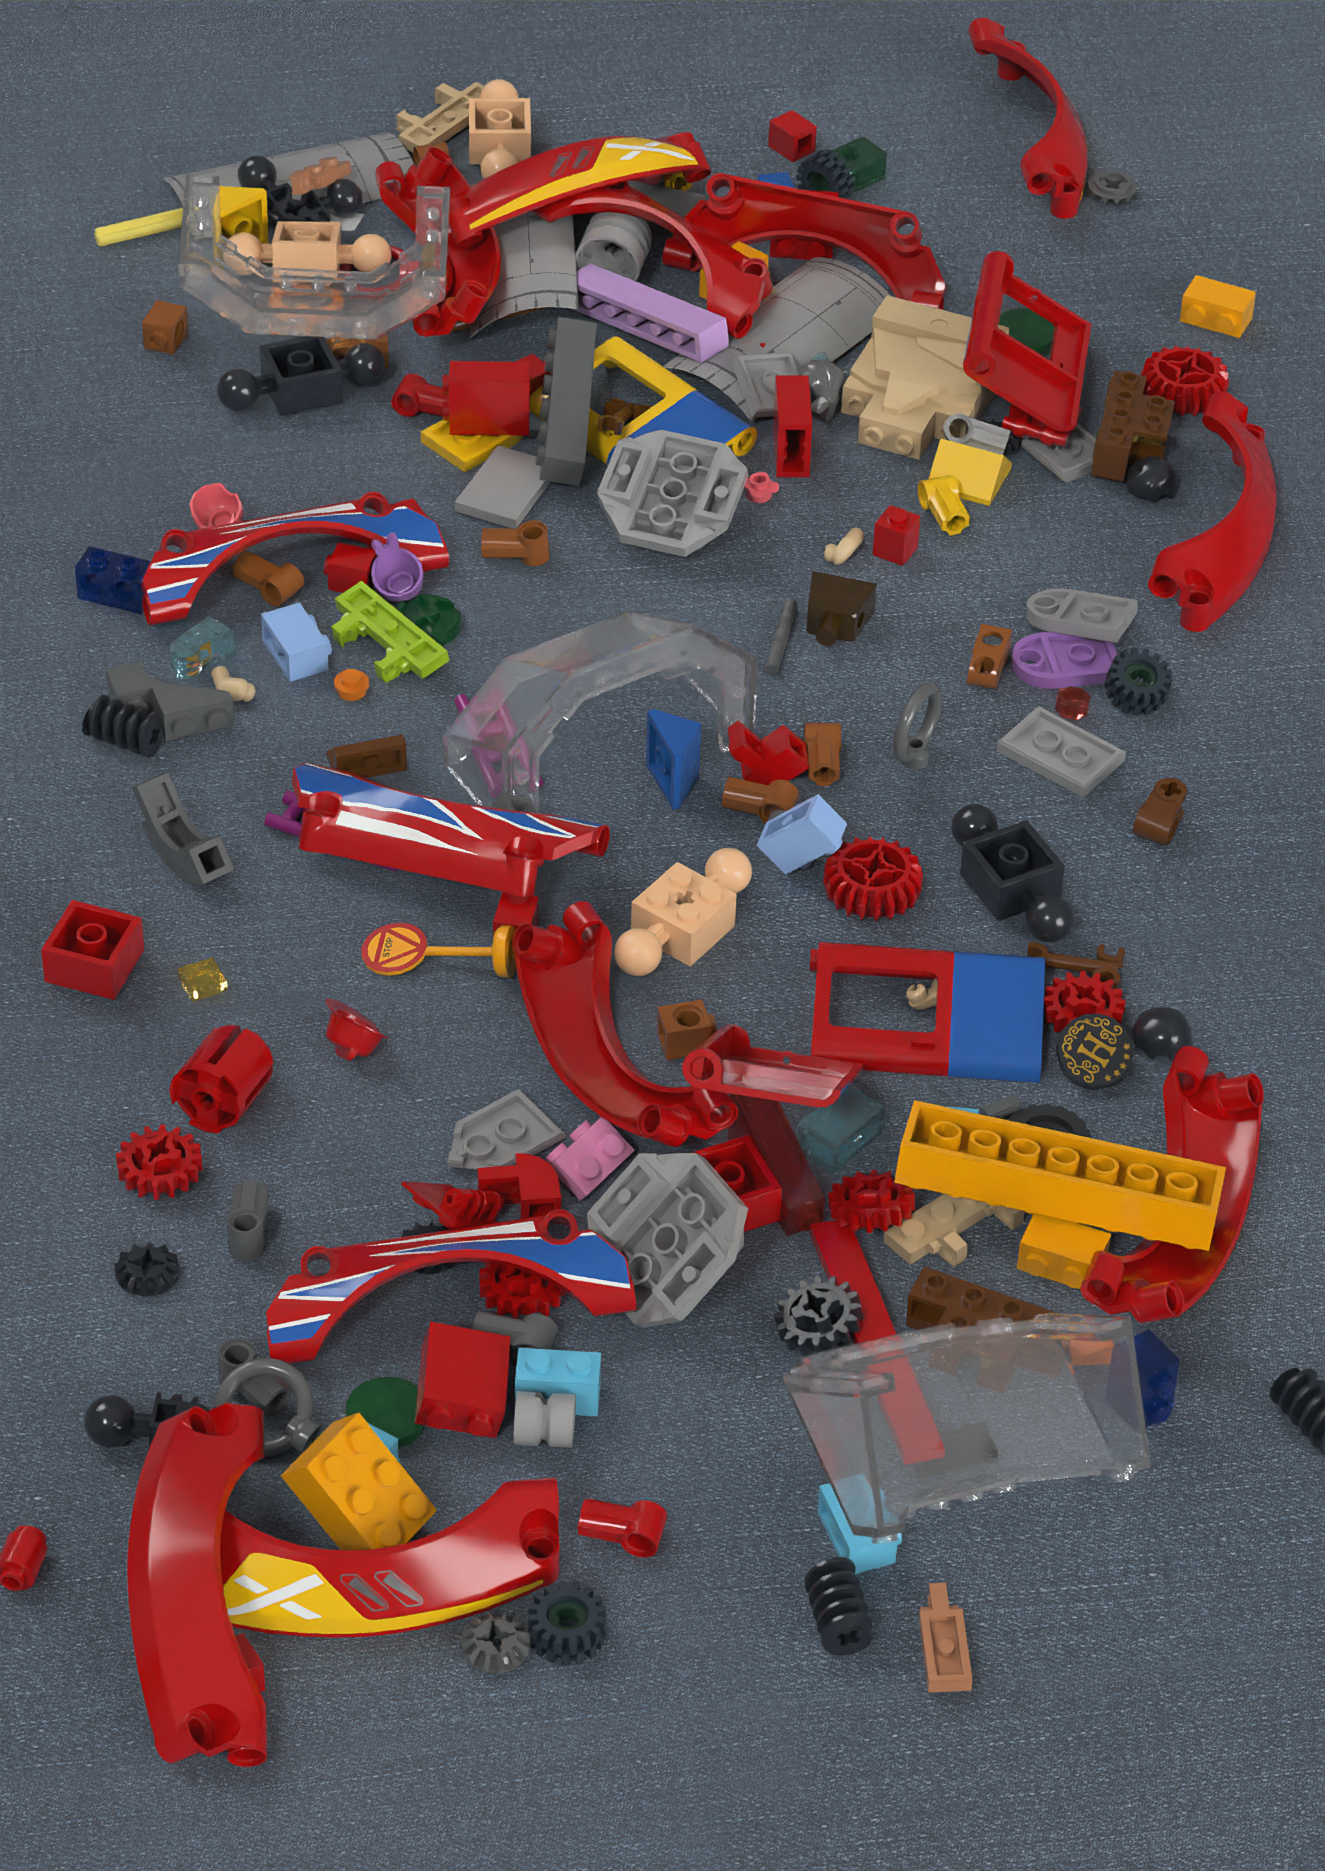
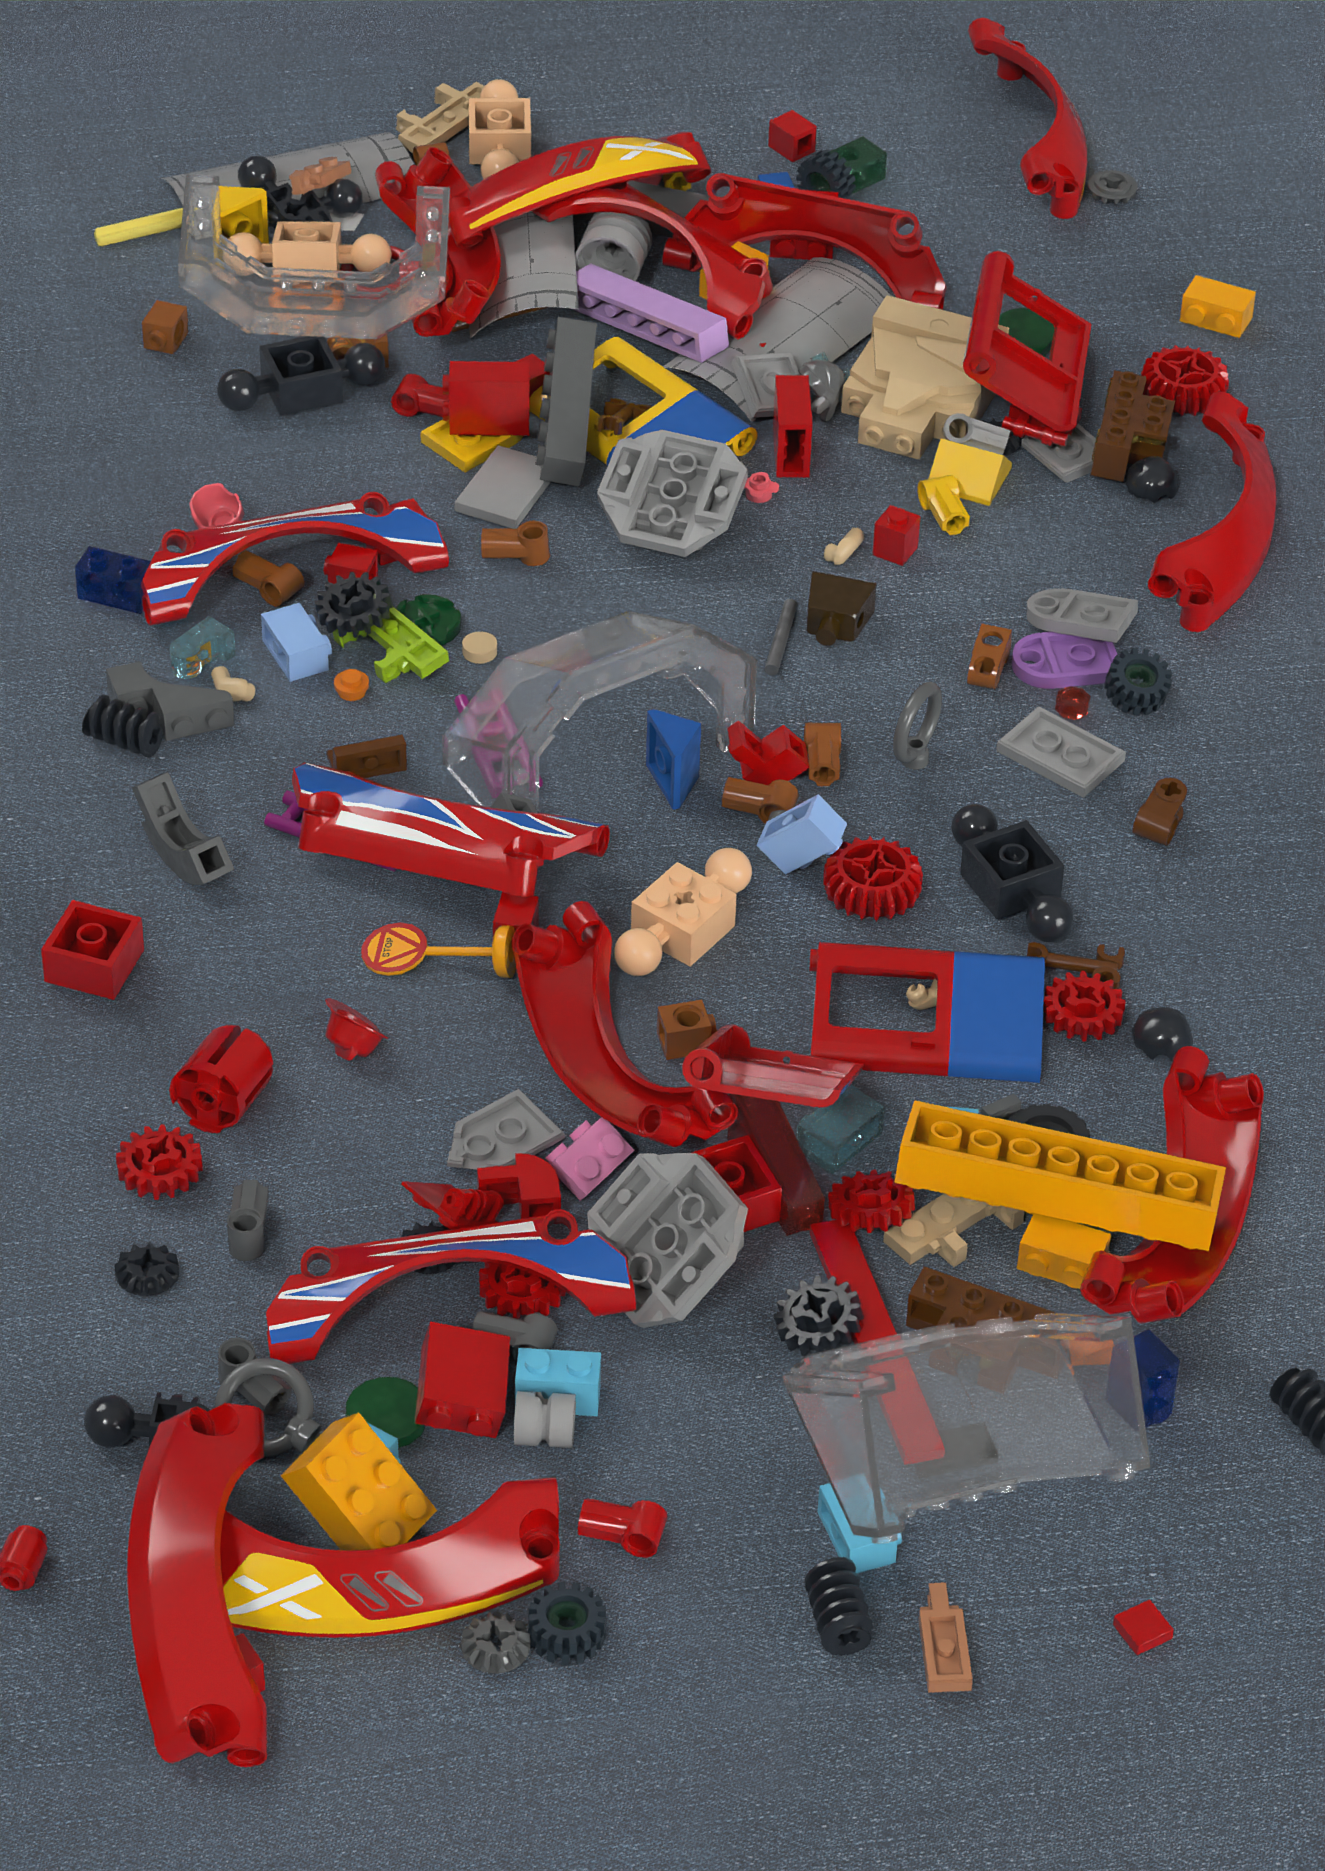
clear yellow tile [177,957,227,1002] -> none
medium lavender piece [371,532,424,602] -> none
black tile [1056,1014,1134,1090] -> none
none -> black gear [315,572,392,638]
none -> tan tile [462,632,497,664]
none -> red tile [1113,1599,1174,1655]

